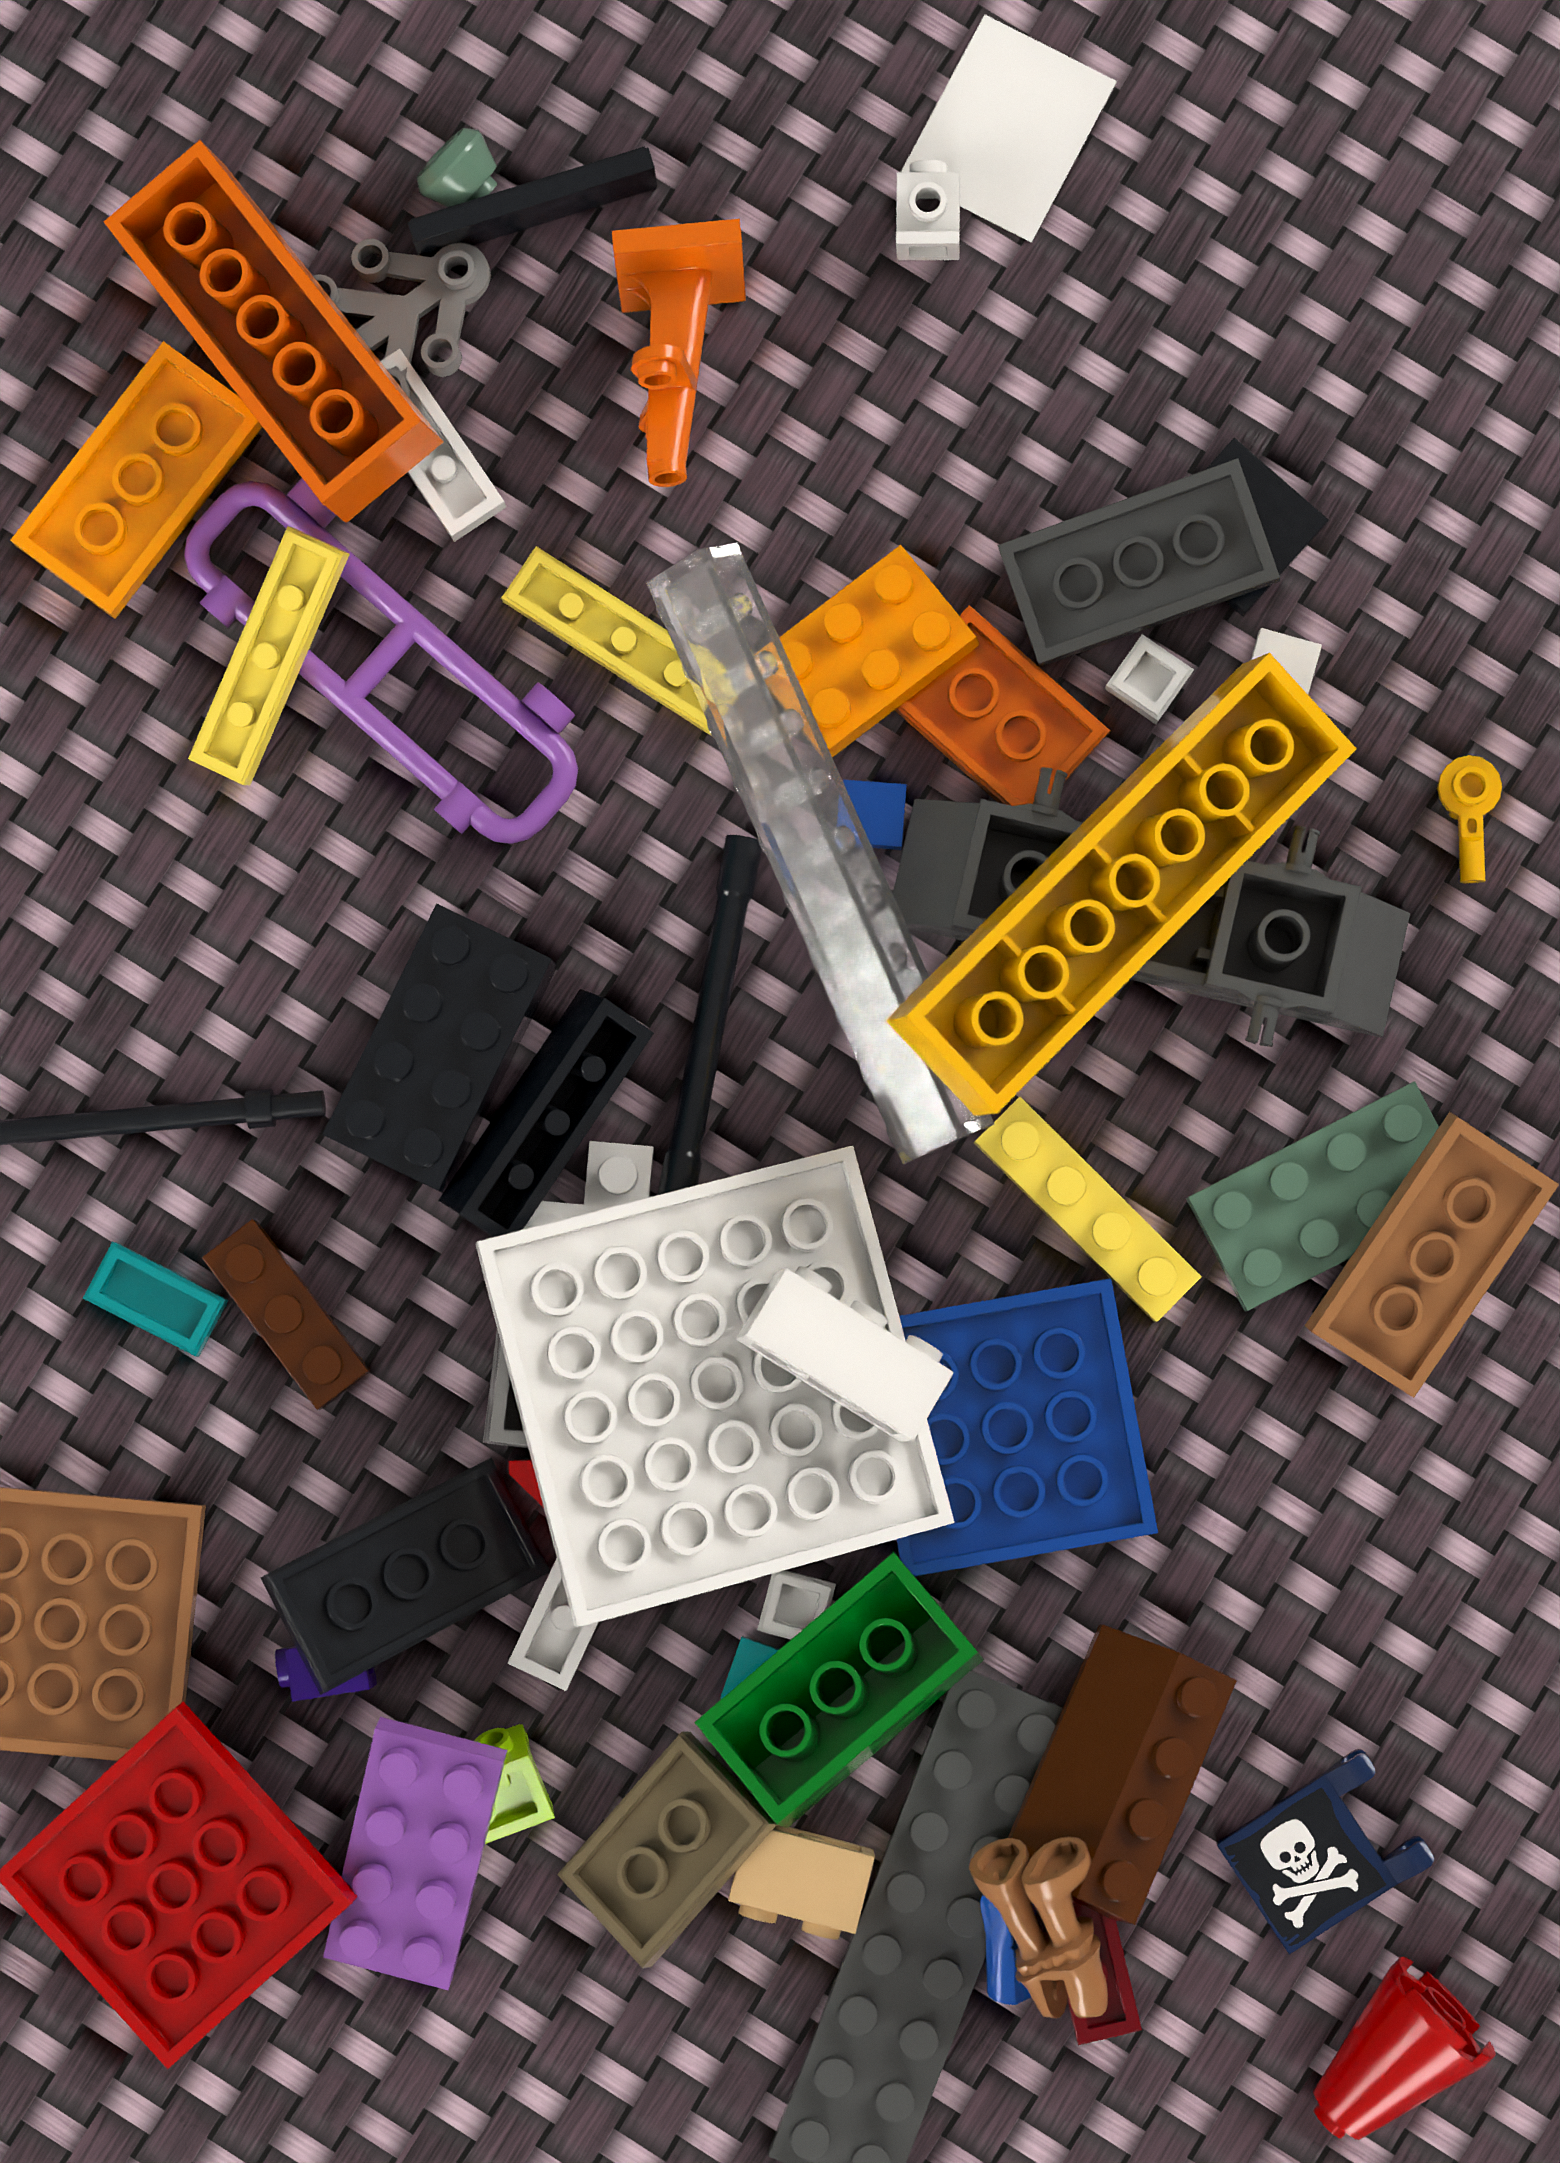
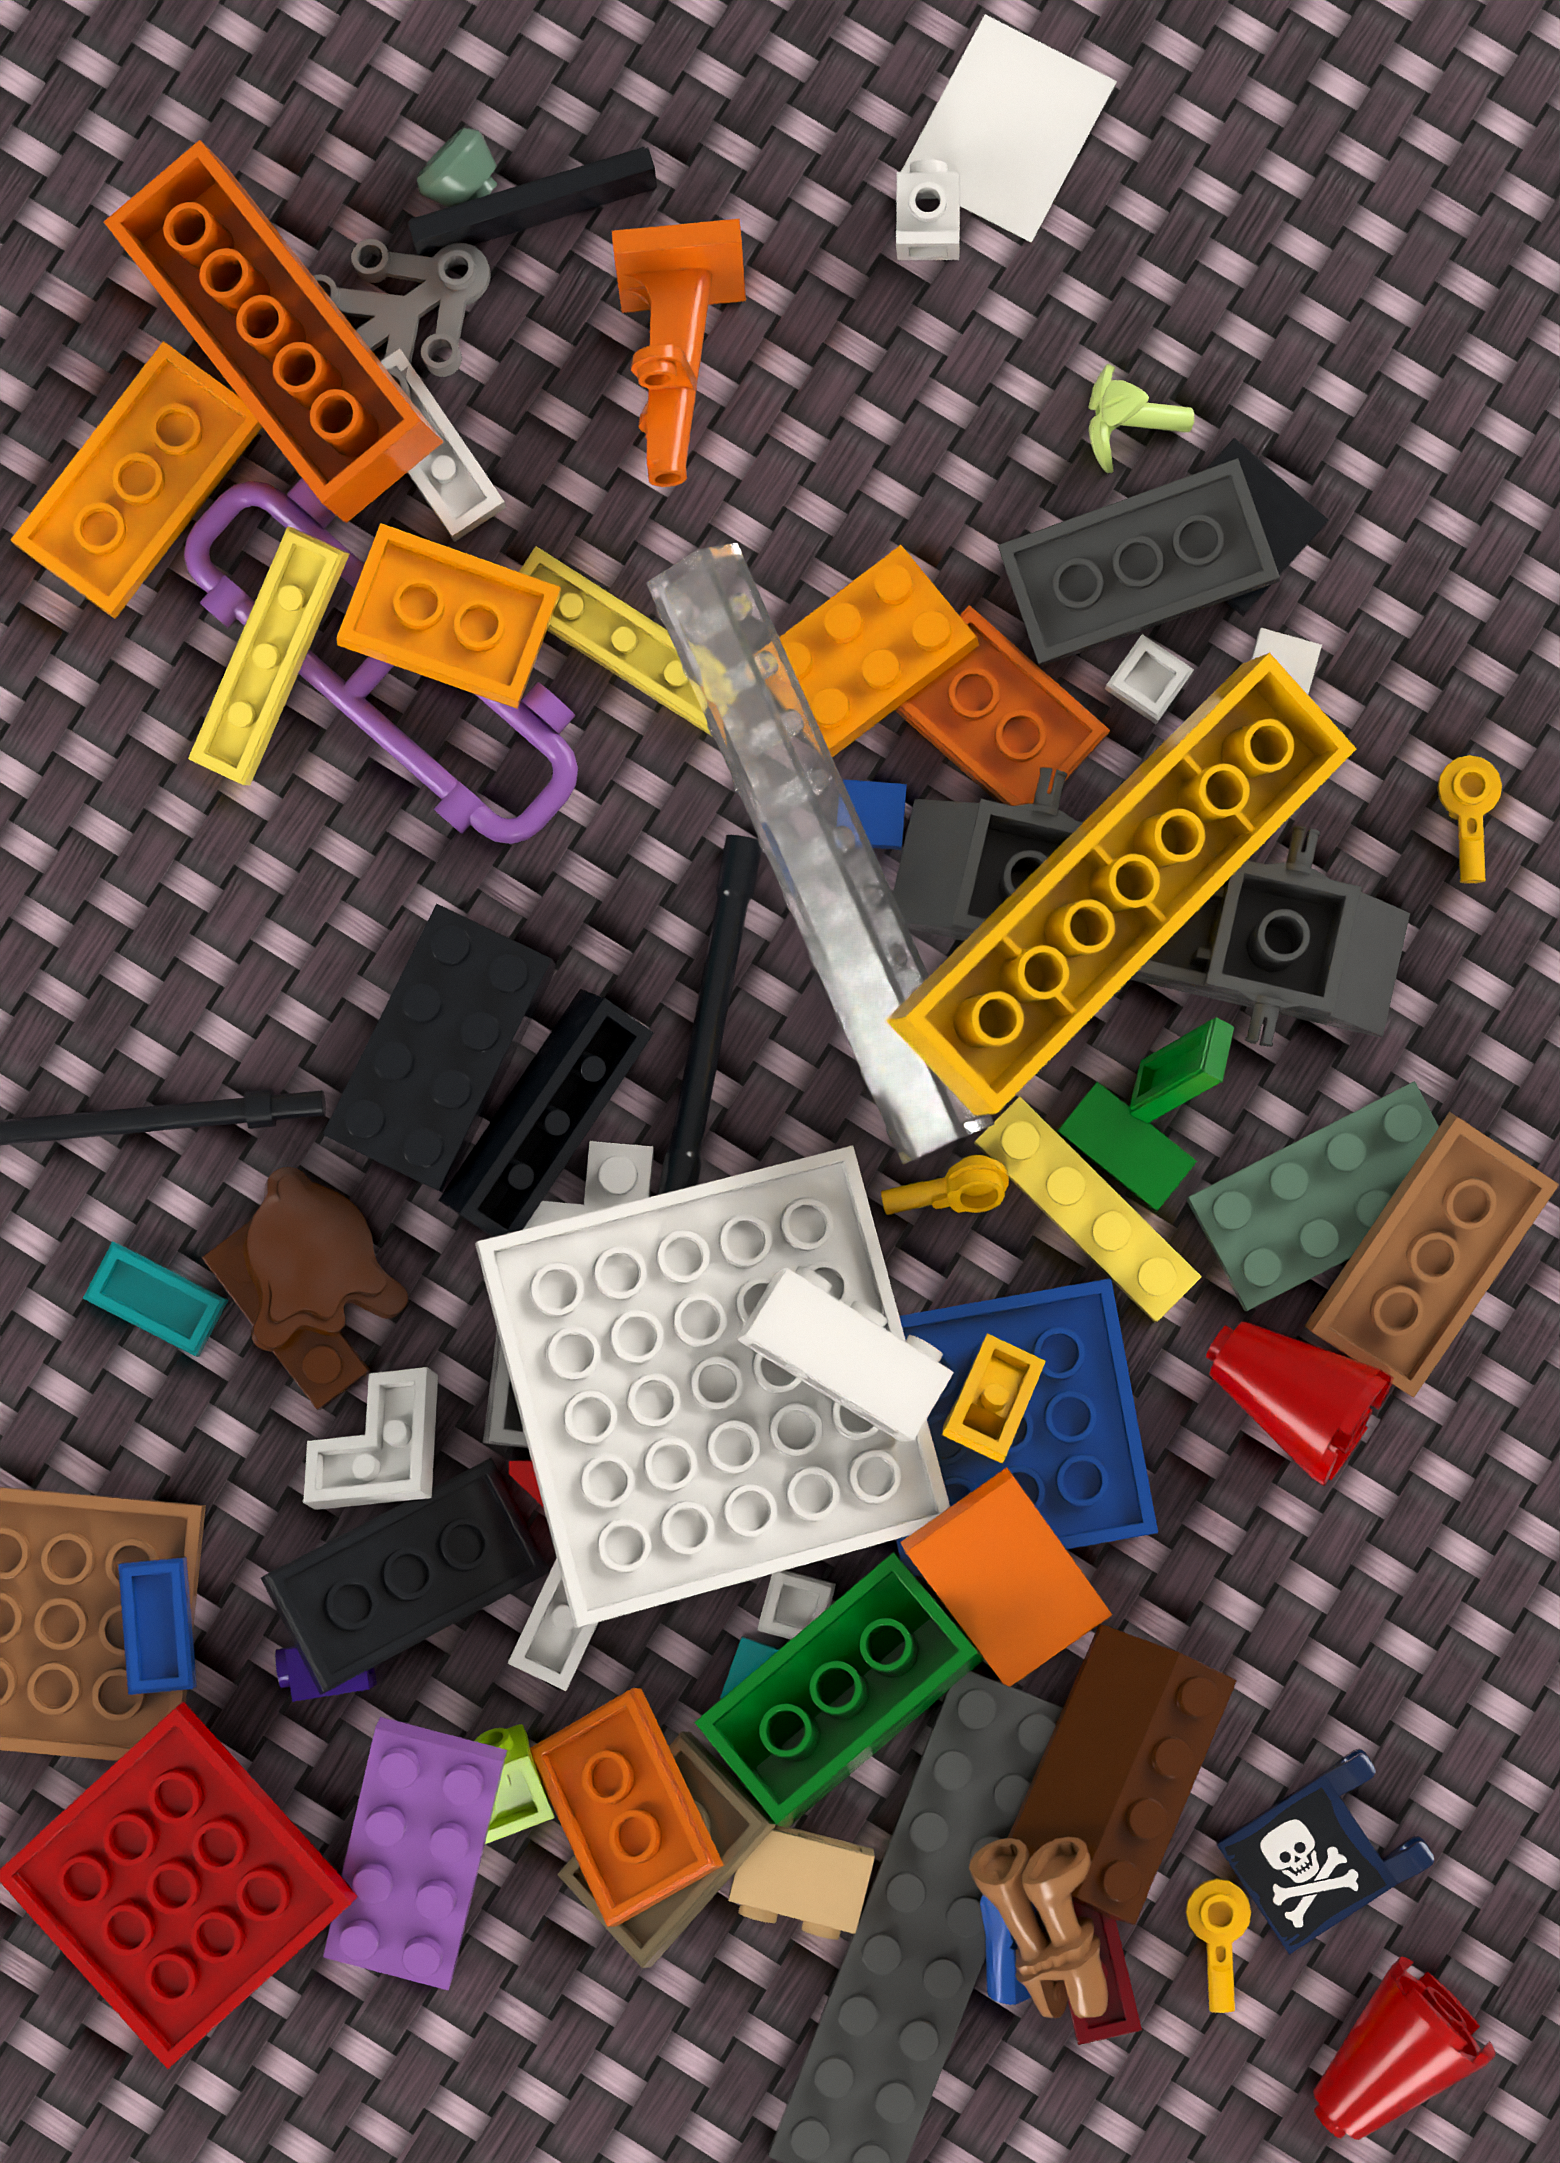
none -> blue tile [118,1557,197,1695]
none -> reddish brown tile [243,1167,408,1351]
none -> white plate [303,1367,438,1510]
none -> light orange plate [337,523,561,709]
none -> orange tile [530,1688,724,1927]
none -> yellow plate [881,1155,1009,1215]
none -> orange tile [900,1467,1112,1687]
none -> yellow slope [942,1333,1046,1463]
none -> green tile [1057,1081,1197,1212]
none -> yellowish green plant [1089,364,1194,473]
none -> green tile [1129,1017,1234,1124]
none -> yellow plate [1185,1878,1251,2013]
none -> red cone [1206,1321,1394,1486]

